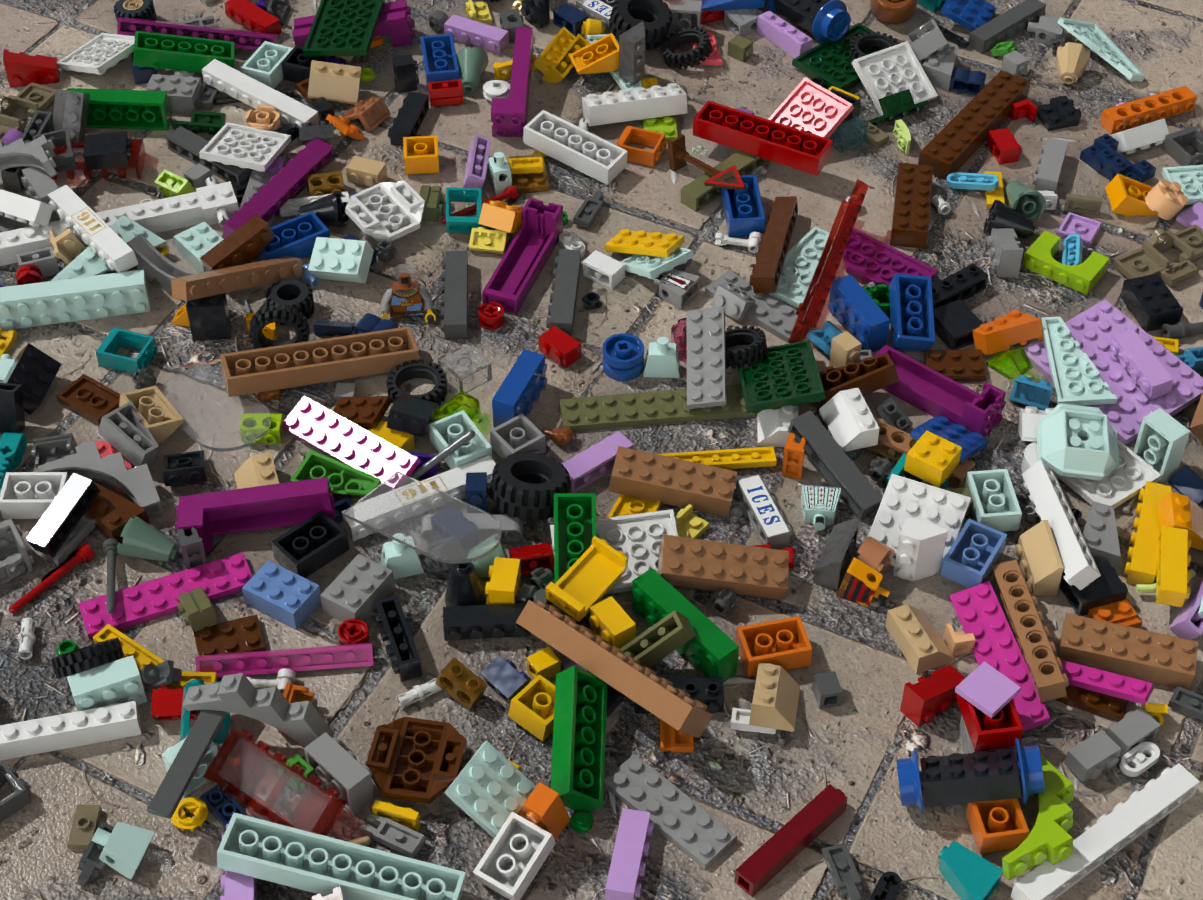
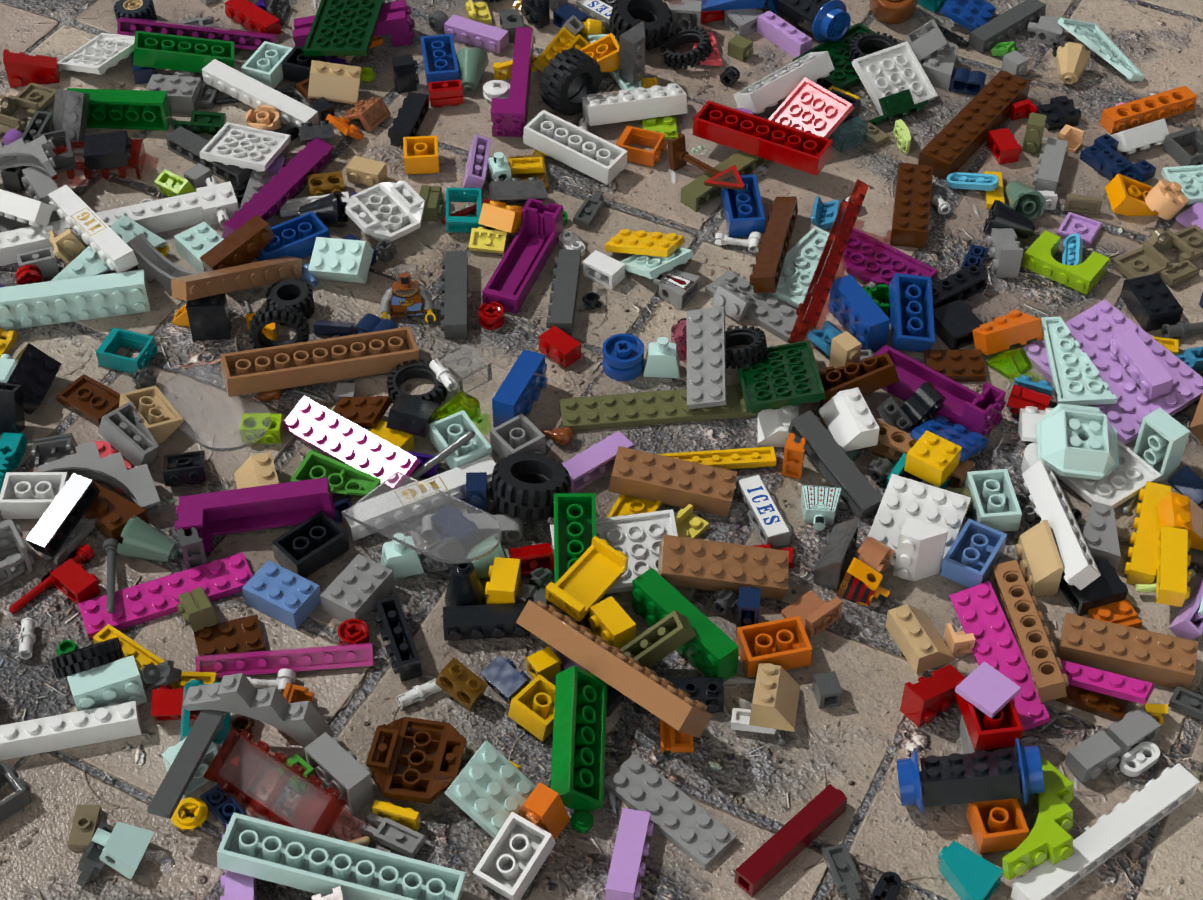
none -> red brick [50,558,101,606]
none -> reddish brown plate [230,716,255,738]
none -> white pin [429,359,458,392]
none -> flat silver slope [489,177,548,205]
none -> black tyre [539,48,602,116]
none -> light grey brick [559,15,585,37]
none -> black wheel [720,66,740,87]
none -> white brick [733,51,835,114]
none -> dark blue brick [736,587,761,630]
none -> nougat bracket [781,590,843,639]
none -> dark azure bracket [811,196,842,230]
none -> black brick [900,382,946,426]
none -> dark blue slope [961,244,989,269]
none -> red brick [1006,384,1052,415]
none -> olive brick [1022,113,1047,154]
none -> light nougat panel [1058,124,1085,153]

